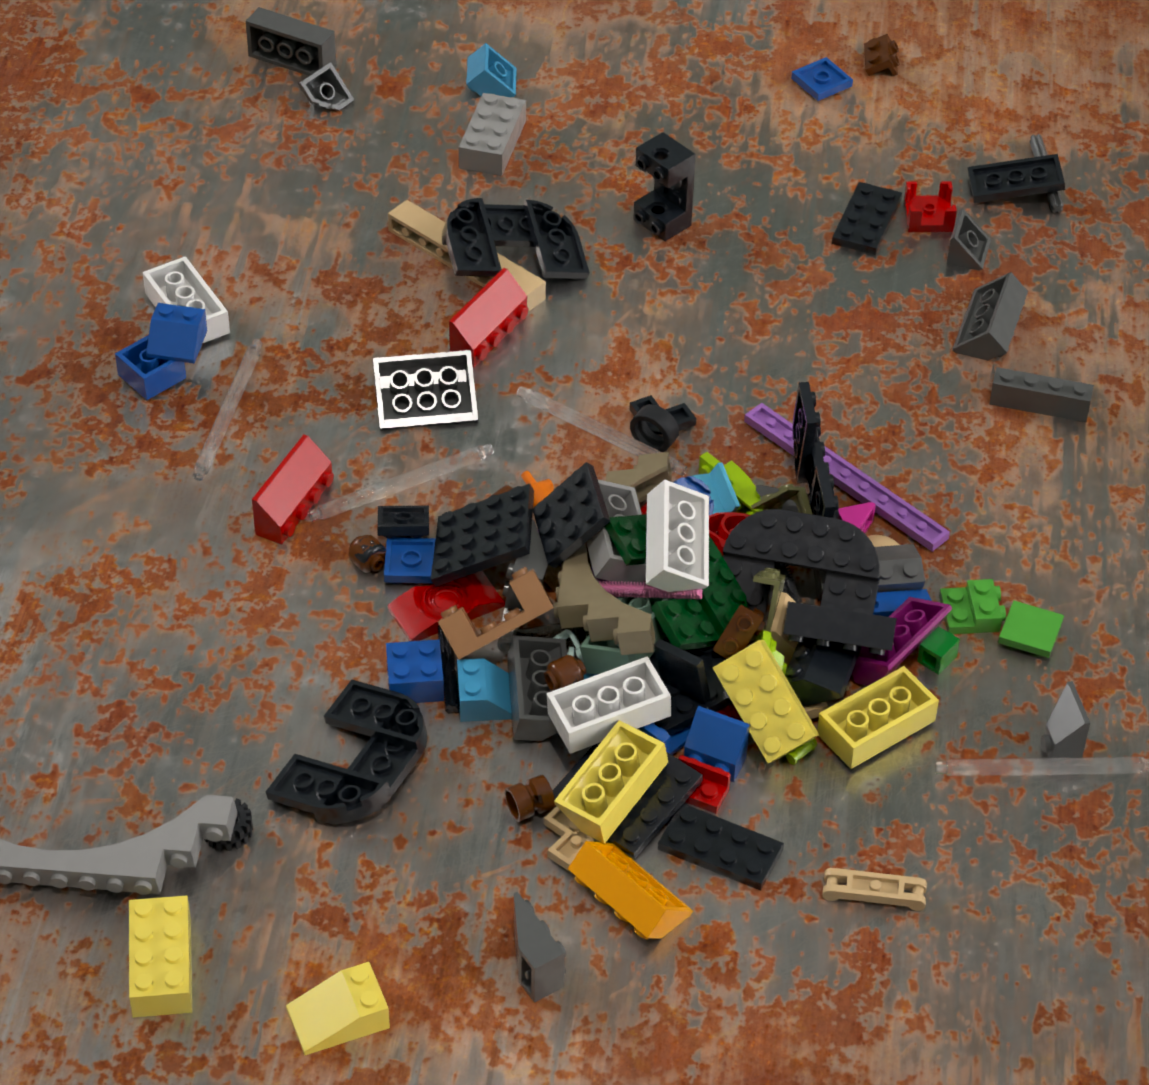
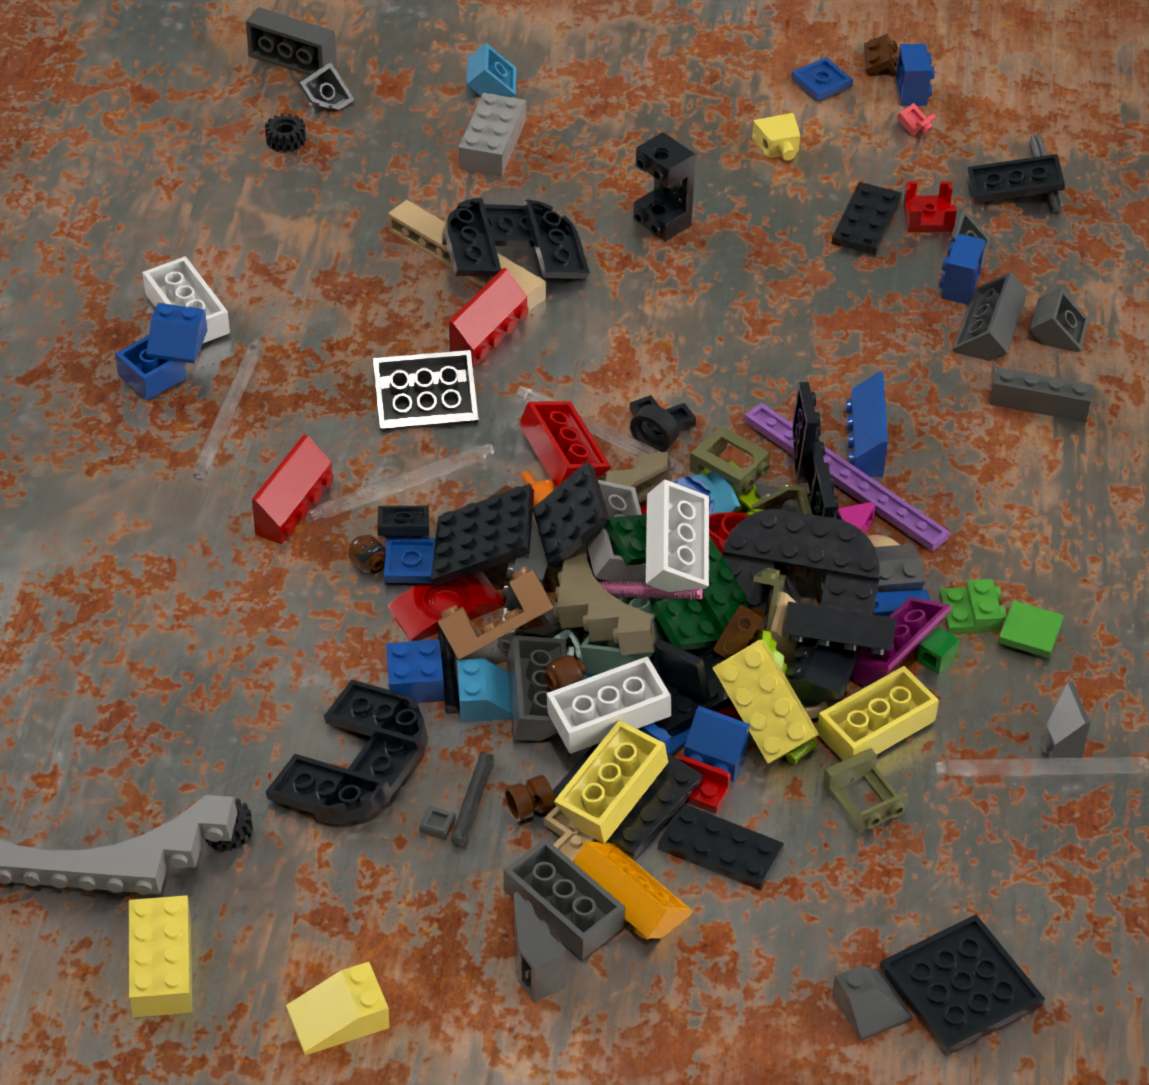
tan plate [822,868,927,911] -> none
none -> black tyre [265,113,306,153]
none -> dark grey tile [419,806,456,840]
none -> dark grey axle [451,751,494,847]
none -> dark grey brick [503,838,625,960]
none -> red slope [519,401,611,487]
none -> olive panel [689,425,770,498]
none -> light yellow torso [752,113,800,160]
none -> olive panel [823,748,908,832]
none -> dark grey slope [832,966,913,1041]
none -> blue slope [845,372,888,477]
none -> black plate [880,914,1045,1054]
none -> blue brick [895,44,935,106]
none -> coral bracket [896,103,936,137]
none -> blue brick [939,234,986,305]
none -> dark grey slope [1030,288,1089,352]

